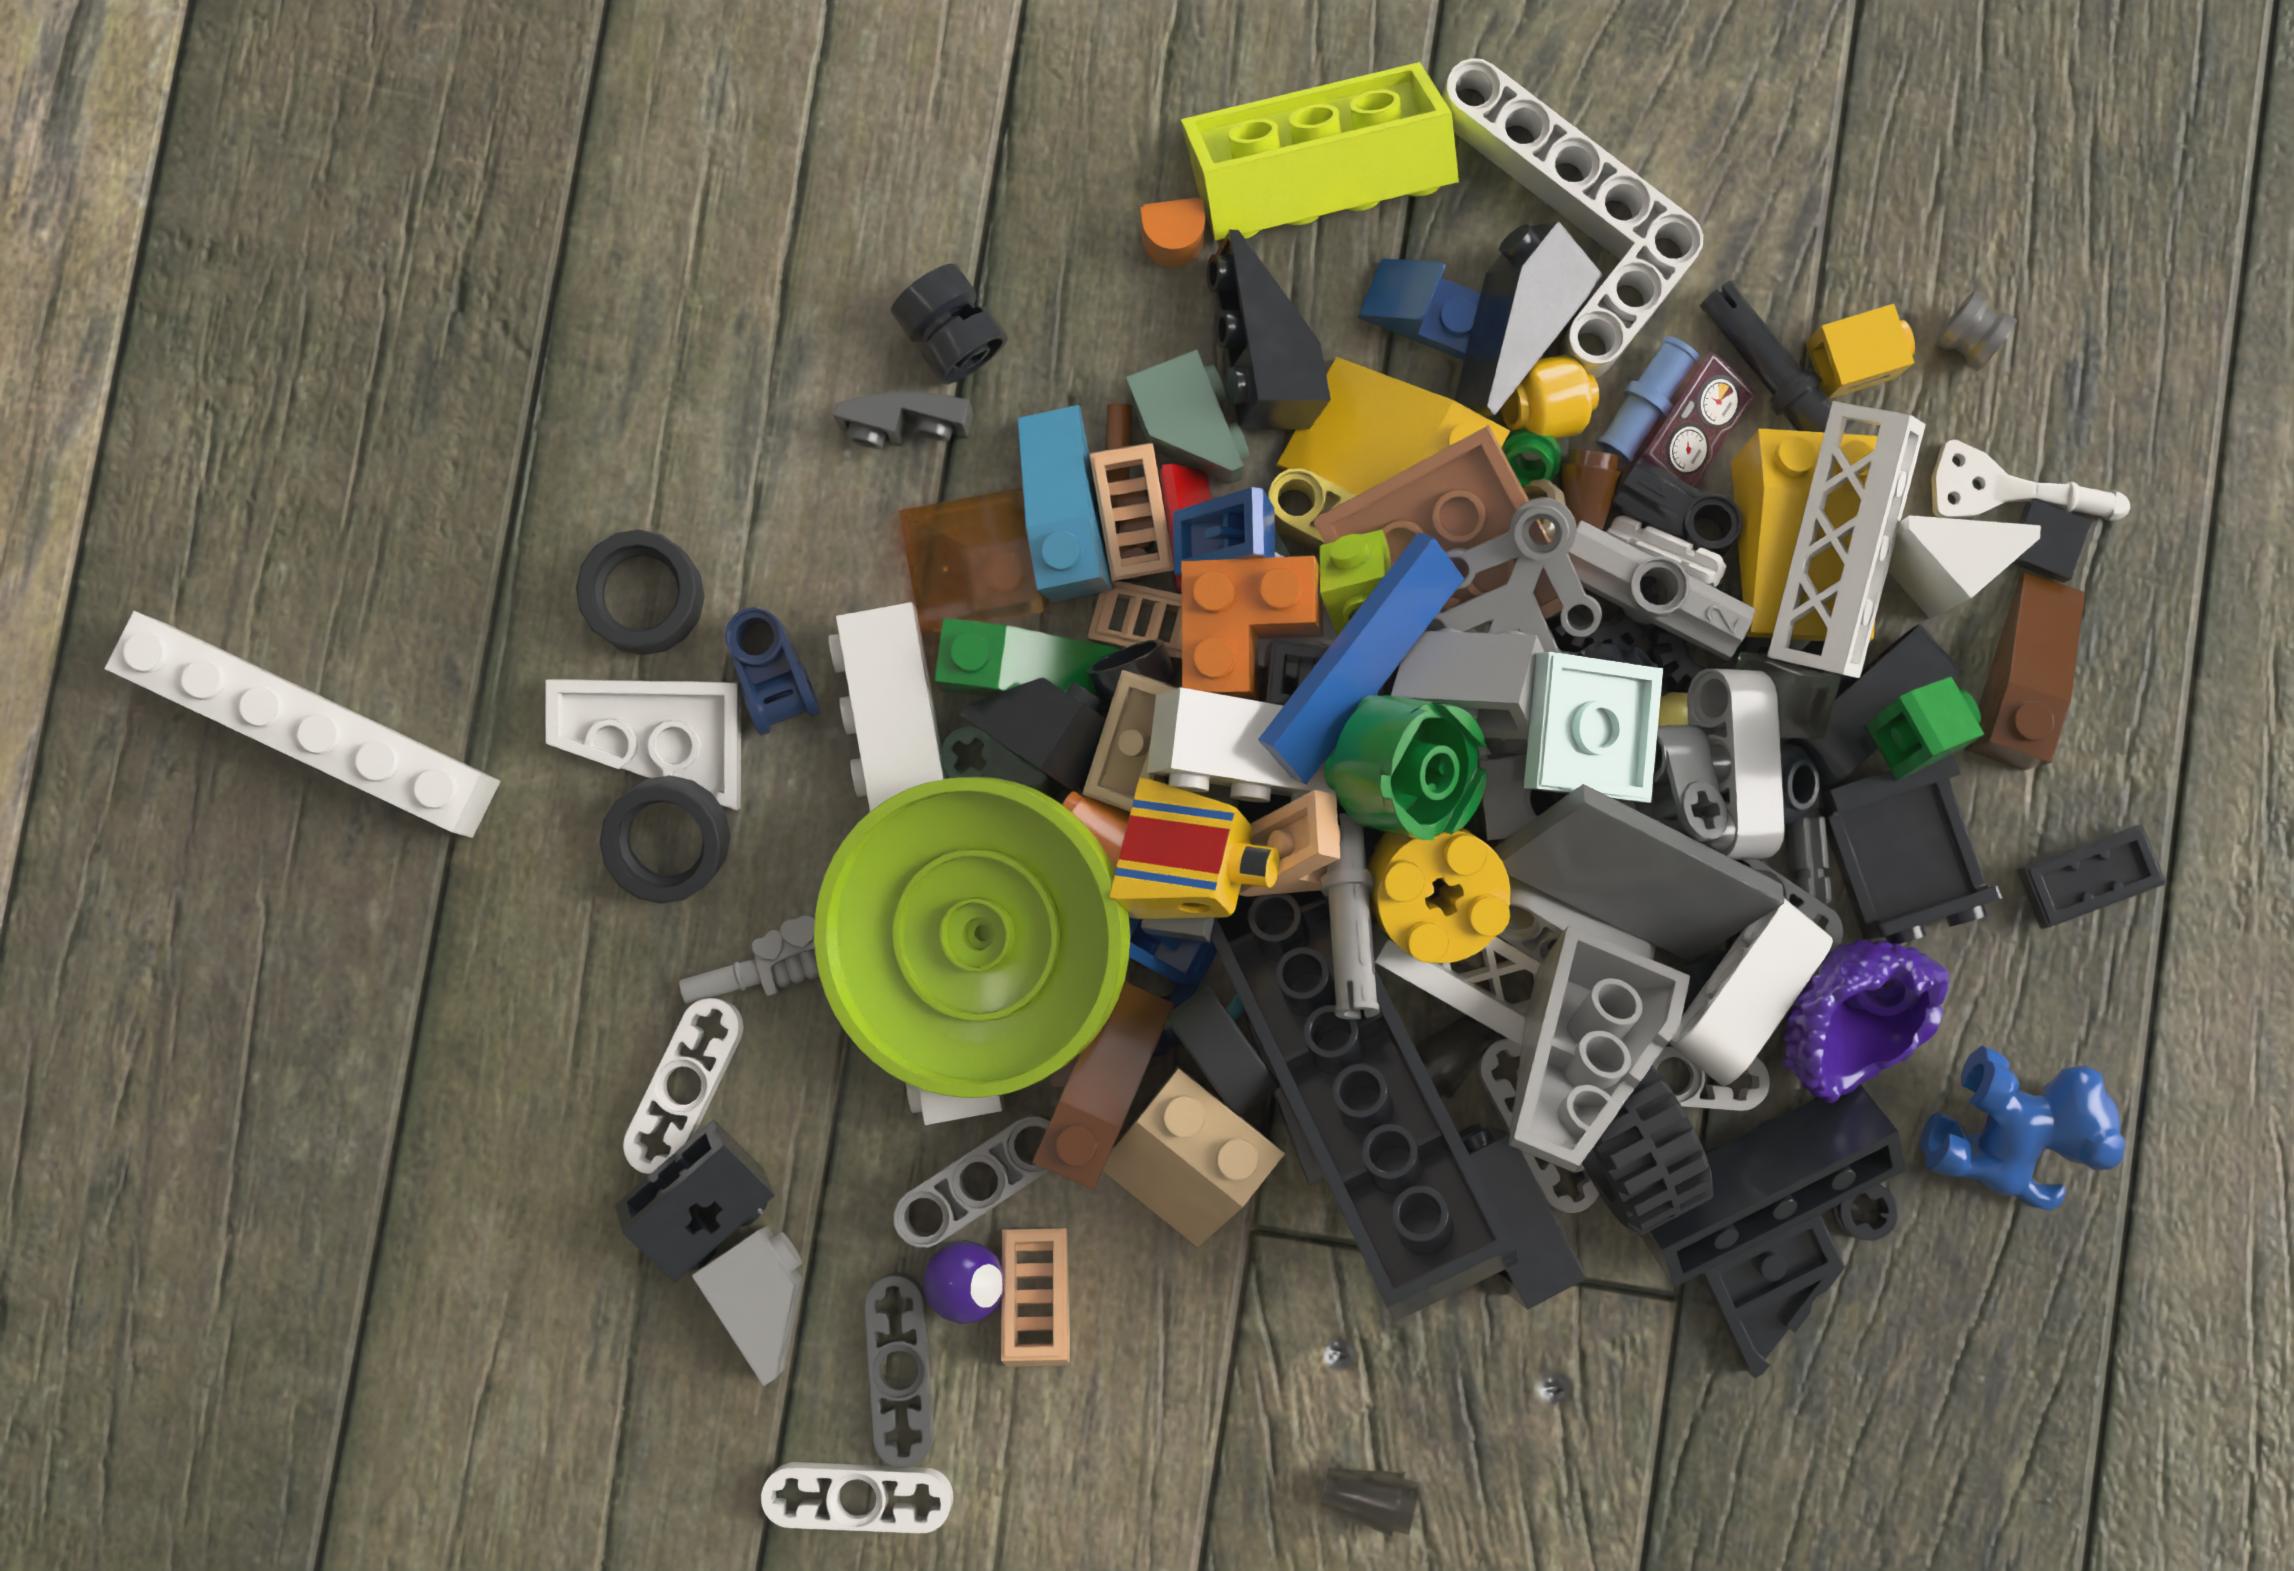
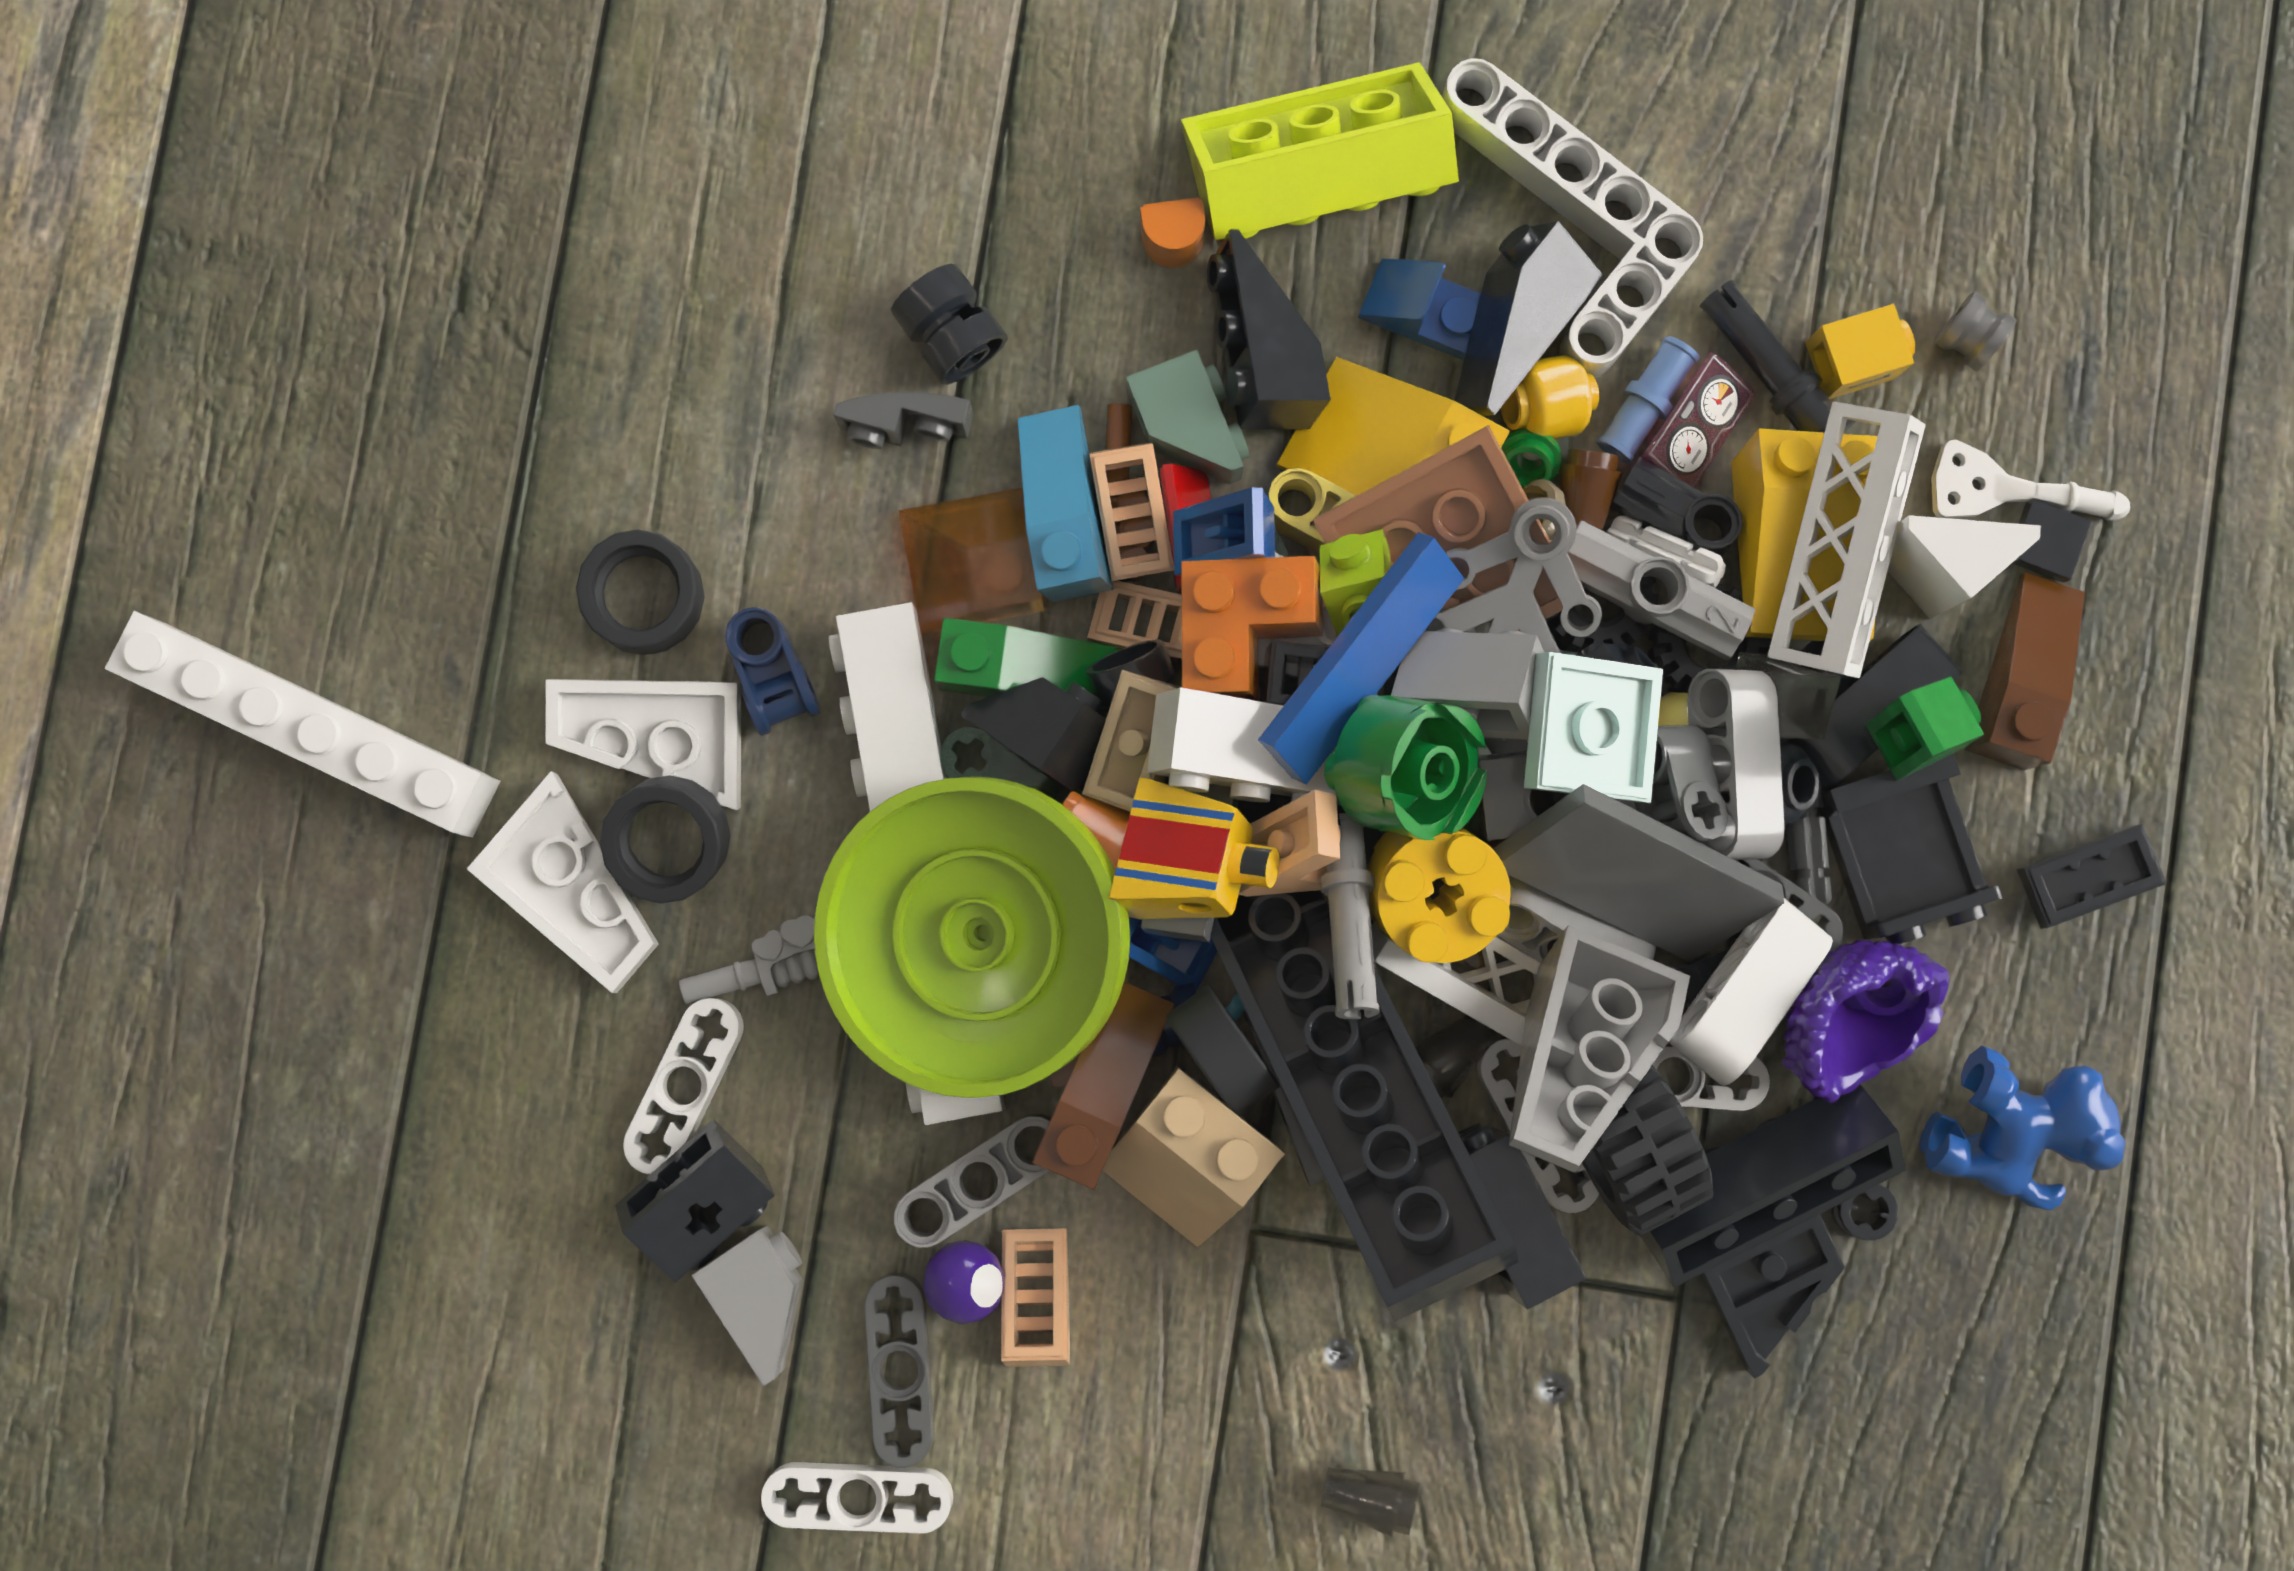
none -> white wing [467,771,659,993]

